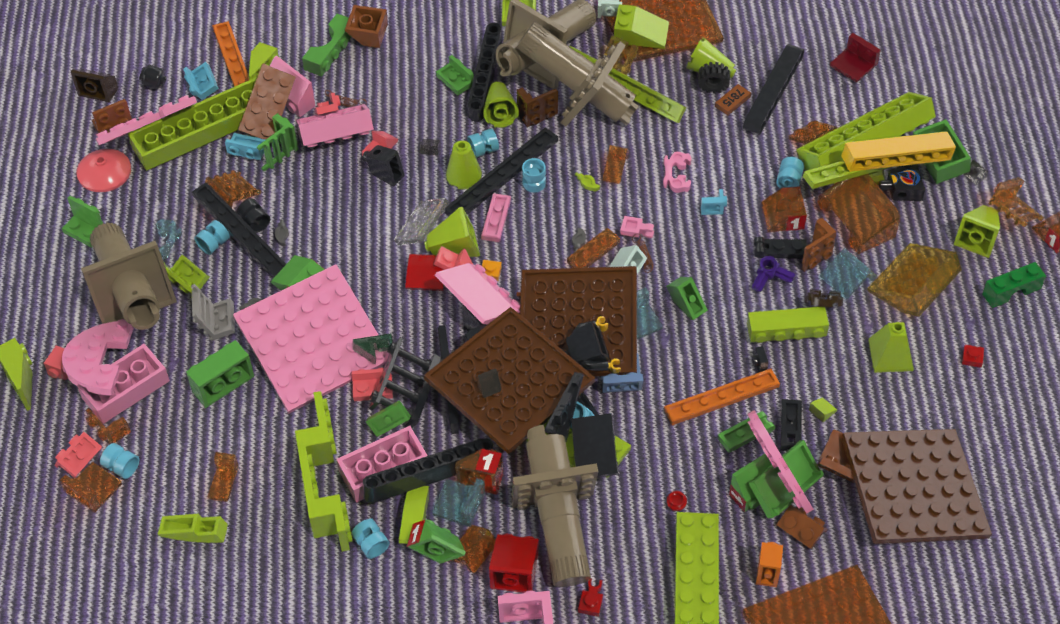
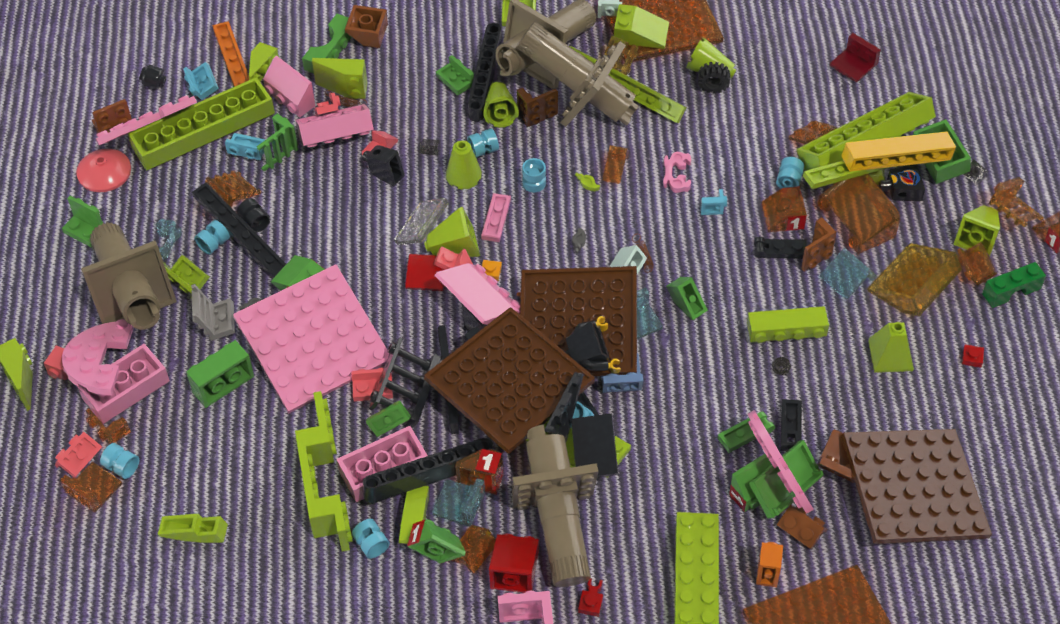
dark brown slope [71,69,118,103] -> none
clear orange bracket [208,452,239,502] -> none
dark orange plate [238,63,296,143] -> none
dark grey piece [275,219,289,246] -> none
clear green slope [352,333,393,364] -> none
black plate [444,127,558,216] -> none
clear smoke slope [477,369,501,398] -> none
clear orange plate [567,228,620,268] -> none
bright pink plate [620,216,654,238] -> none
orange tile [664,369,780,425] -> none
red plate [666,491,687,511] -> none
dark orange tile [715,84,751,116] -> none
black beam [743,44,804,135] -> none
dark purple axle [752,256,795,292] -> none
black plate [752,346,768,372] -> none
dark brown plate [804,289,843,307] -> none
lime slope [809,397,837,423] -> none
none -> lime slope [312,58,368,99]
none -> clear smoke plate [772,357,791,375]
none -> clear orange bracket [957,242,997,285]

